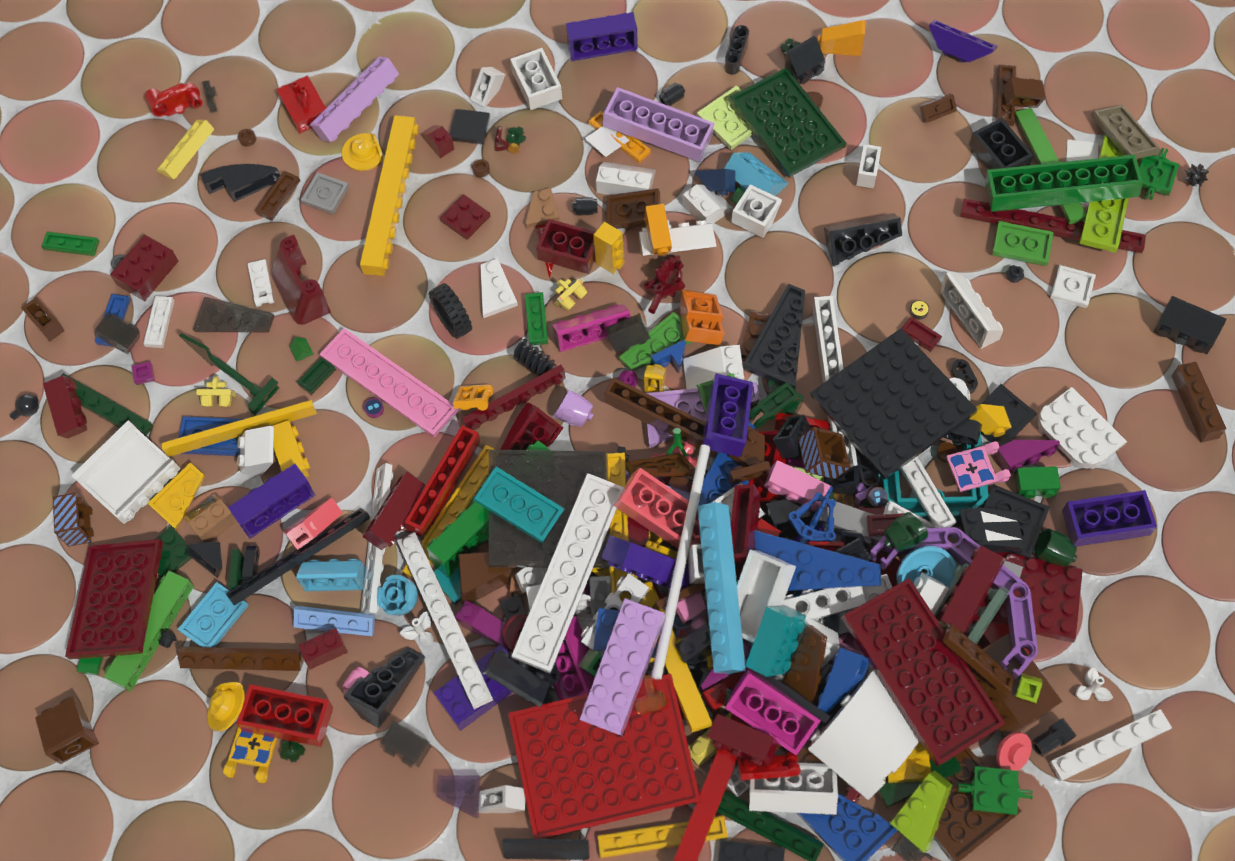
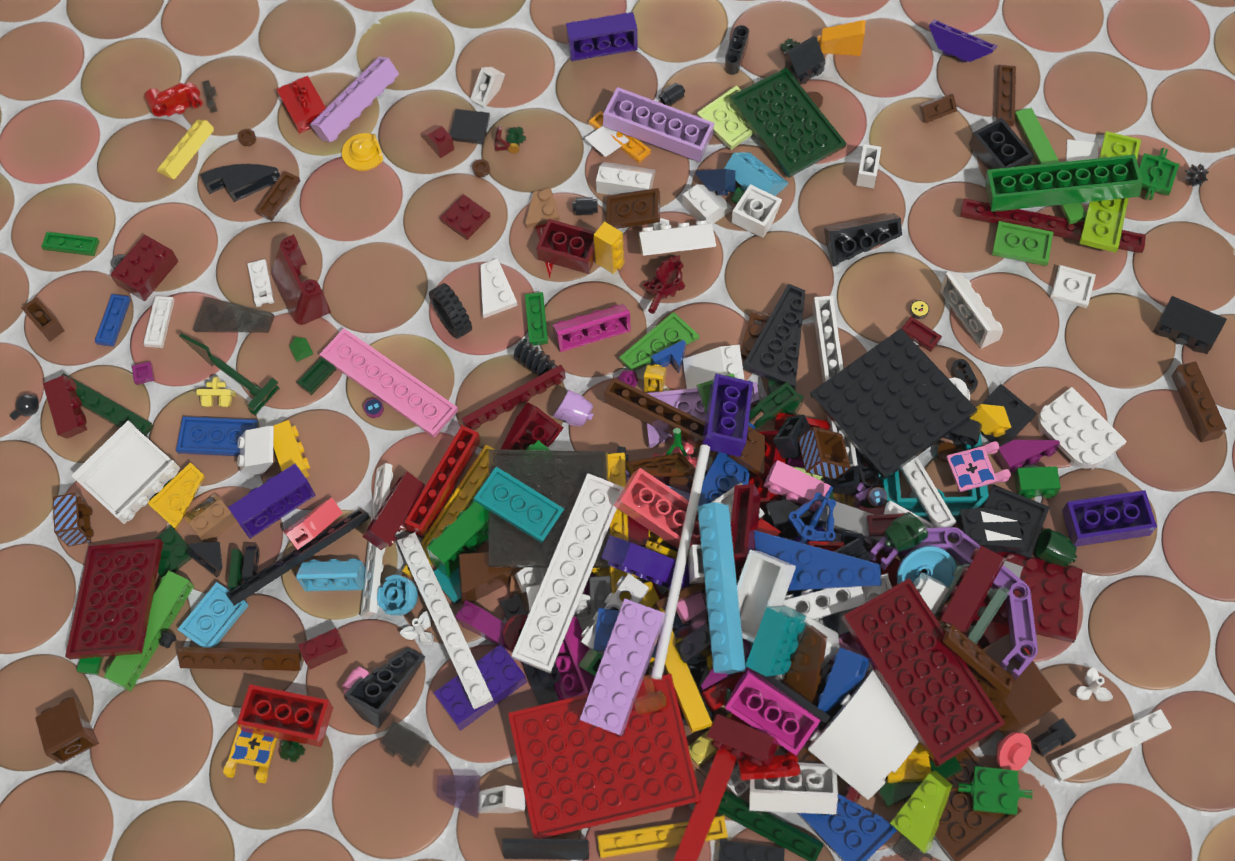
clear smoke brick [94,313,140,355] -> none
yellow tile [161,400,317,457] -> none
yellow hat [207,682,244,732] -> none
light blue plate [294,606,375,637] -> none
light grey plate [301,172,349,215] -> none
yellow brick [360,115,419,276] -> none
light orange plate [453,384,494,410] -> none
black slope [481,650,550,707] -> none
white brick [510,48,562,110] -> none
light yellow hips [554,278,588,311] -> none
clear smoke brick [606,313,651,353] -> none
light orange slope [644,204,672,256] -> none
orange slope [680,290,725,345] -> none
reddish brown plate [728,461,771,485] -> none
reddish brown brick [1003,77,1046,108] -> none
black plate [1006,265,1024,283] -> none
lime slope [1015,673,1043,703] -> none
dark tan tile [1091,105,1161,159] -> none

